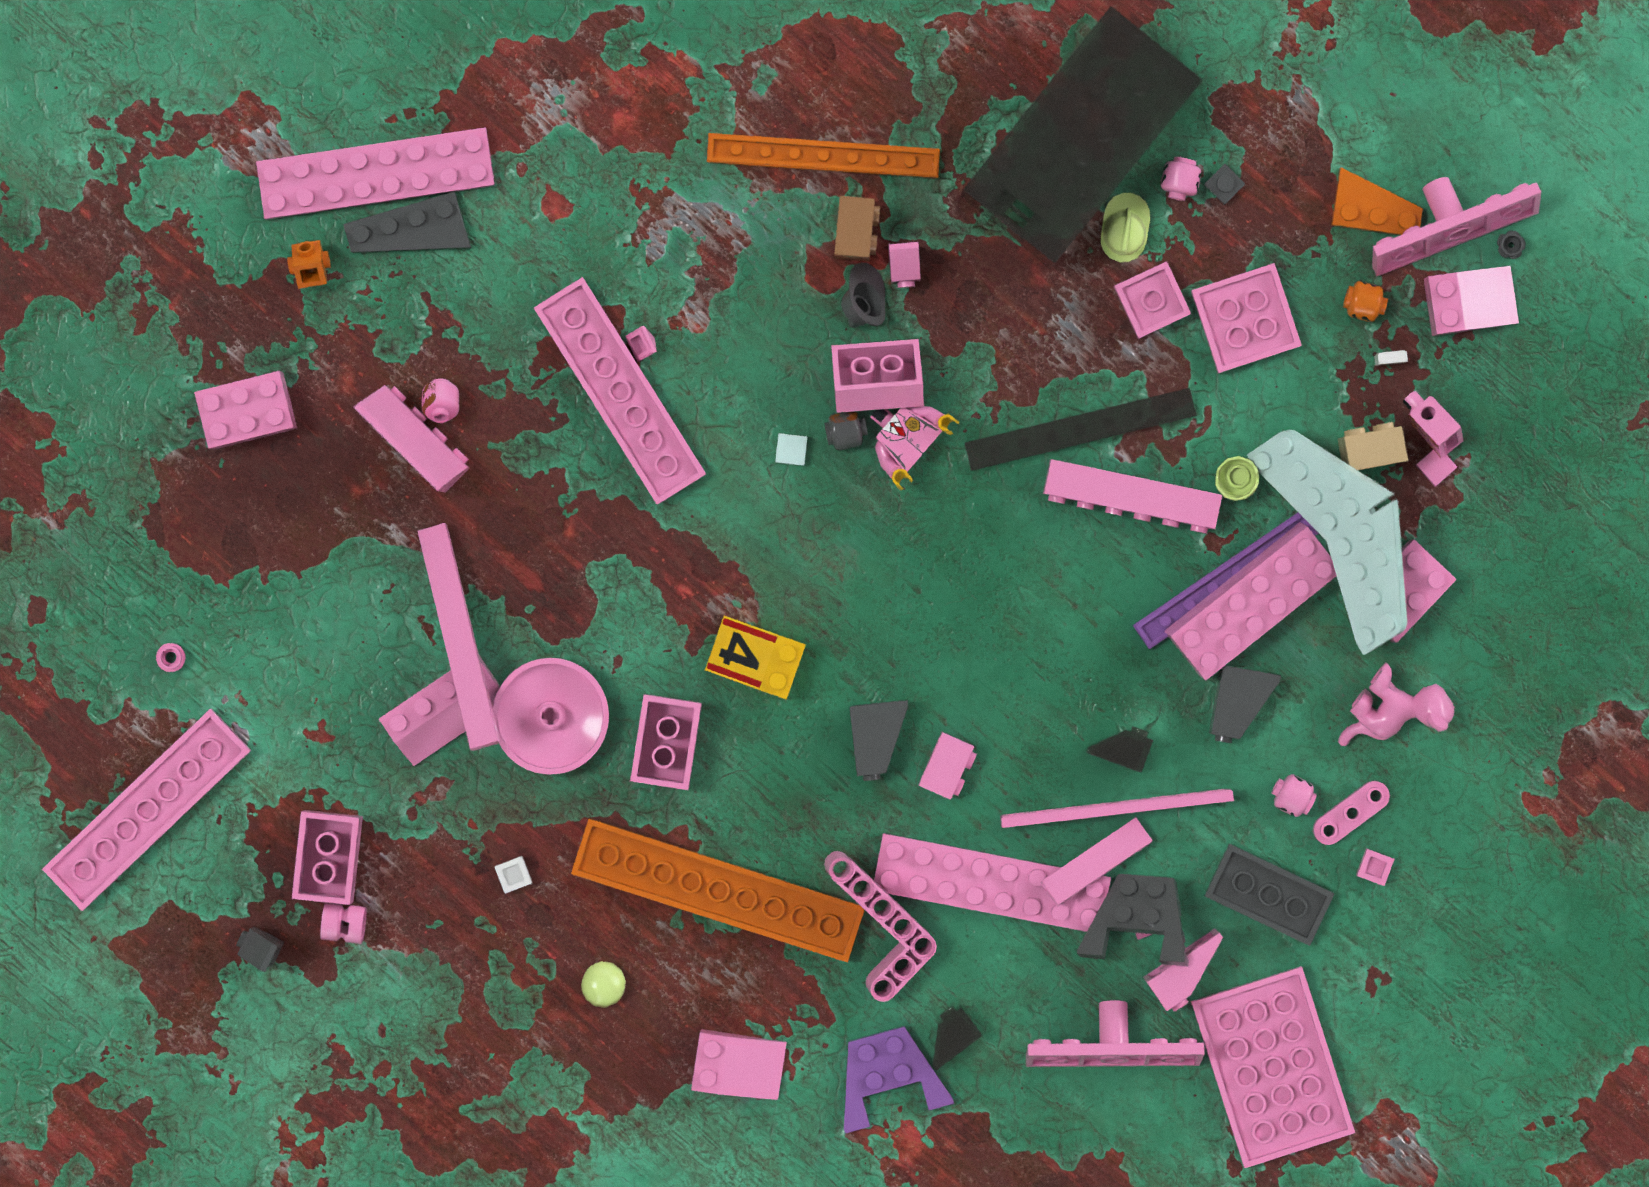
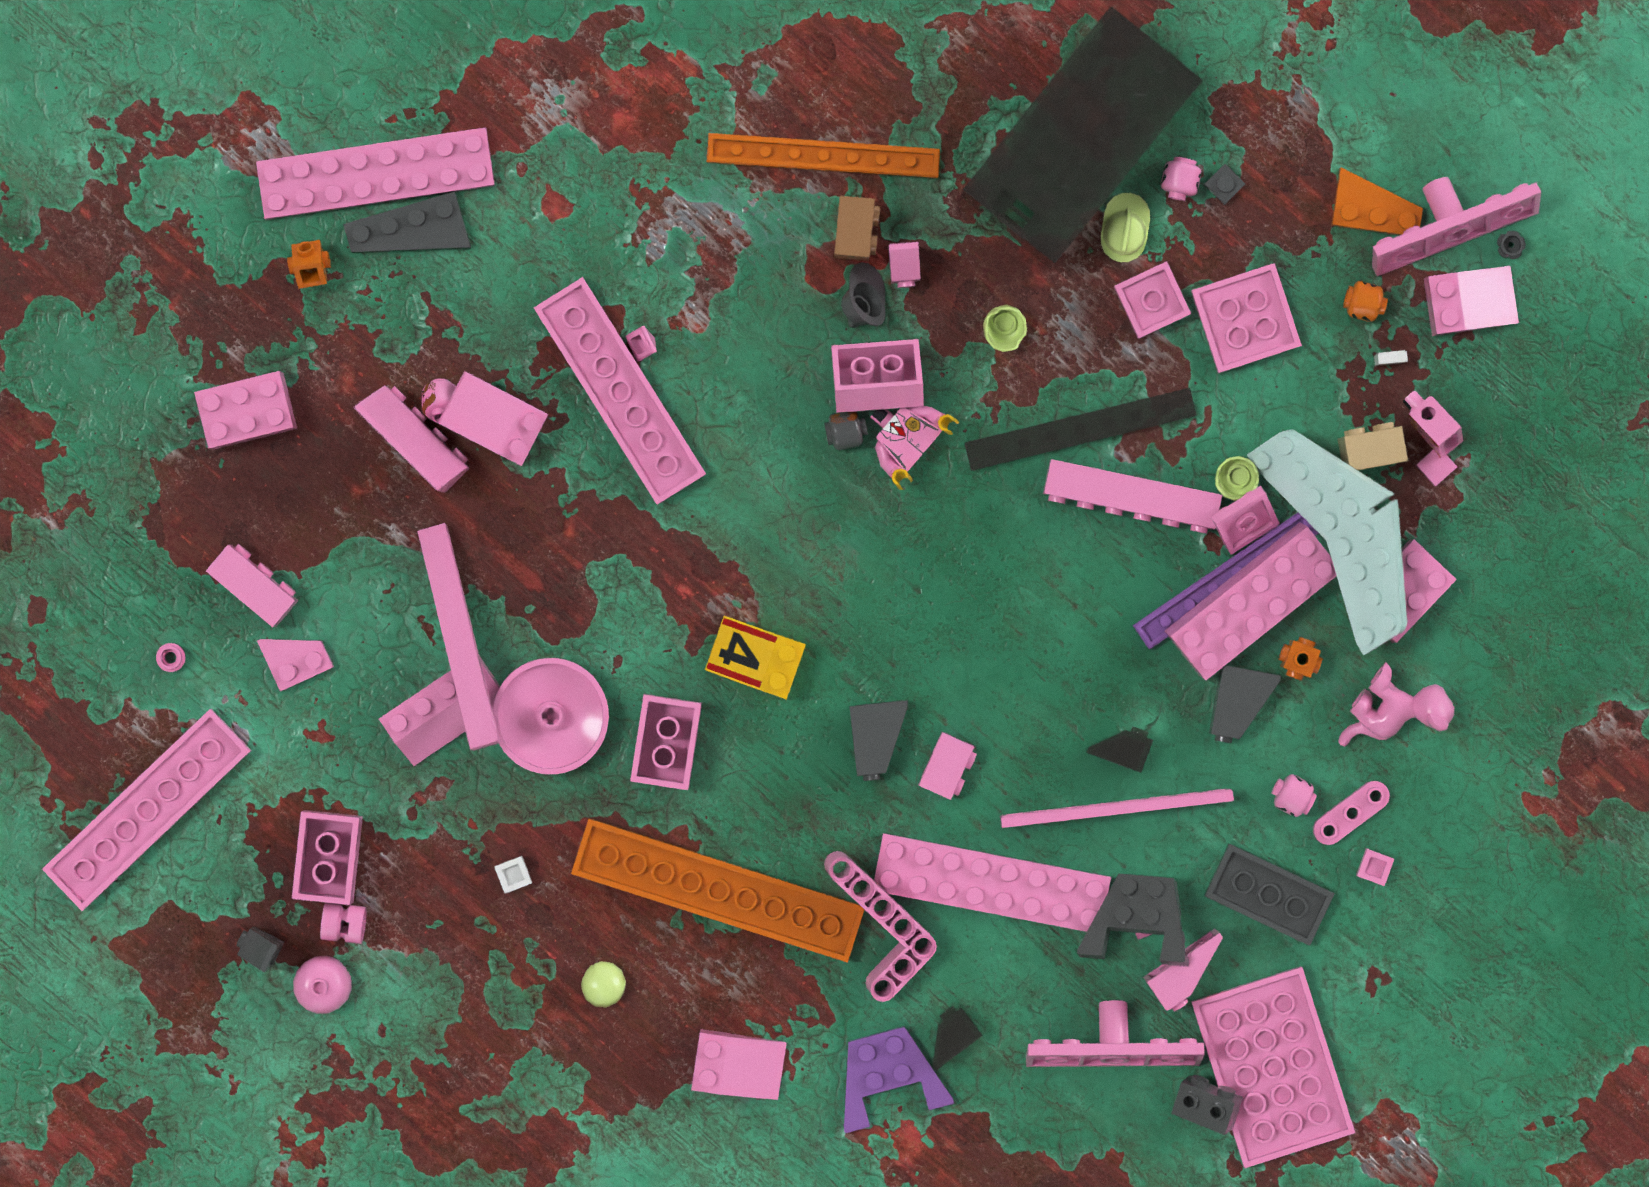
light aqua tile [775,433,807,466] -> none
bright pink tile [1041,818,1153,907] -> none
none -> bright pink brick [206,544,298,627]
none -> bright pink wing [257,639,334,692]
none -> bright pink cylinder [293,956,352,1014]
none -> bright pink slope [438,371,548,466]
none -> yellowish green hair [983,305,1027,352]
none -> dark grey brick [1171,1075,1243,1135]
none -> bright pink plate [1211,486,1280,555]
none -> orange brick [1278,637,1323,681]

